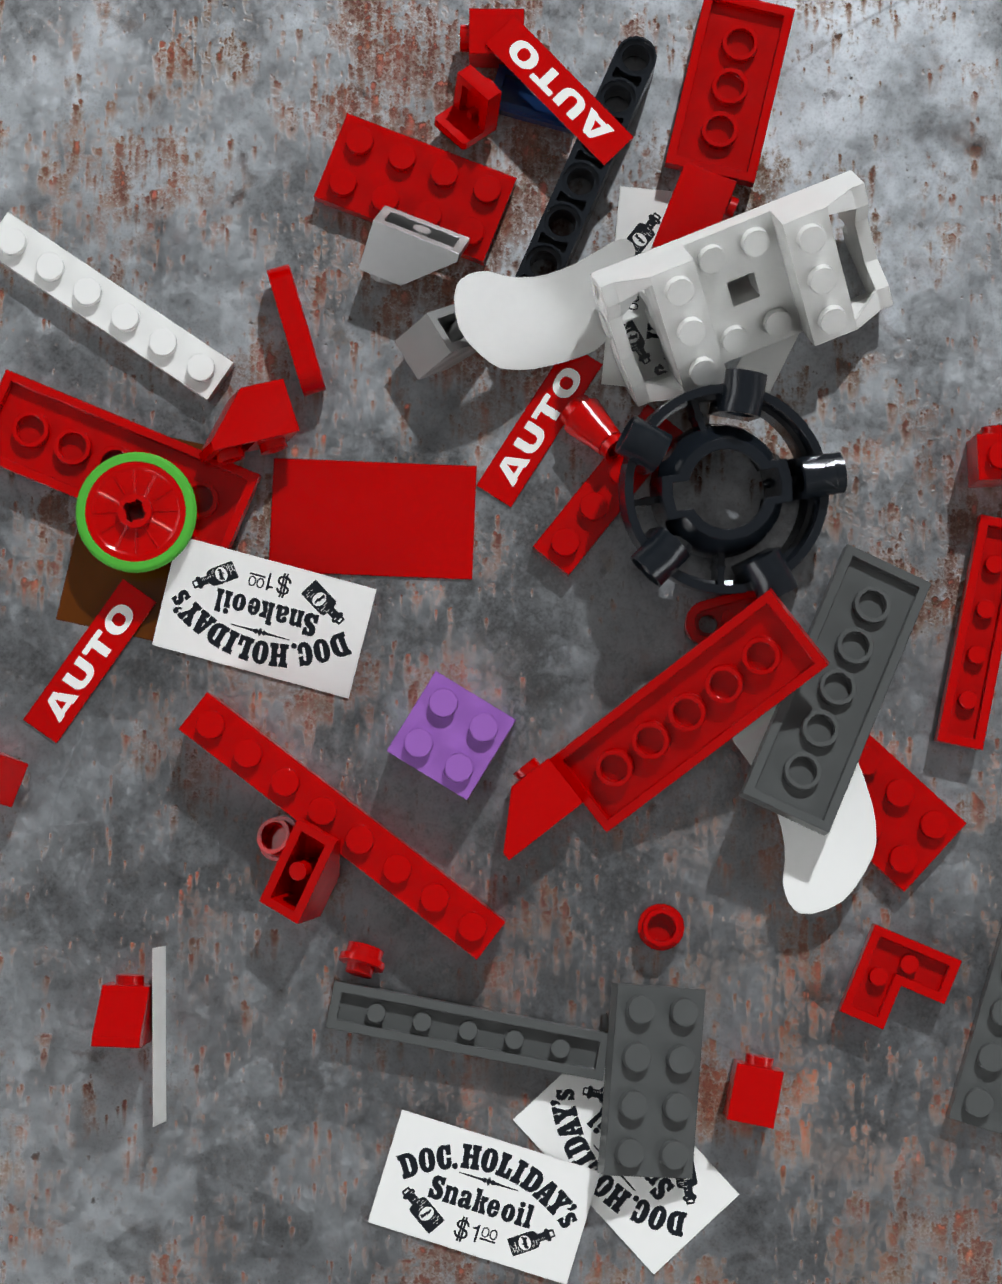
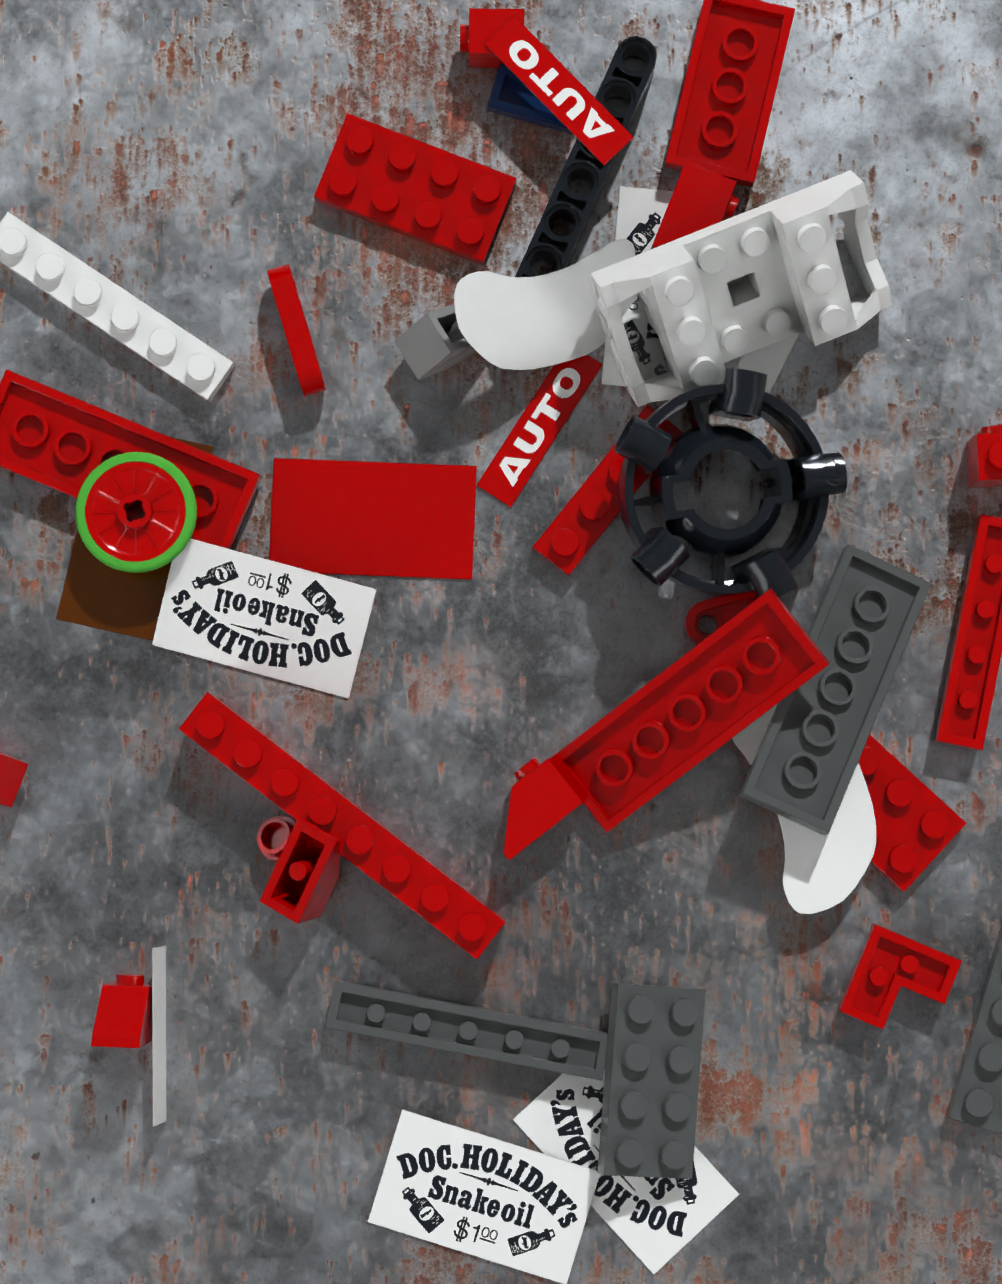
red sticker [23,579,157,743] -> none
red slope [199,378,300,465] -> none
red plate [339,941,385,979] -> none
light grey slope [358,205,470,286] -> none
medium lavender brick [387,671,516,801] -> none
red bracket [434,64,502,150] -> none
red cone [561,395,621,460] -> none
red plate [637,904,684,951] -> none
red brick [723,1053,784,1129] -> none

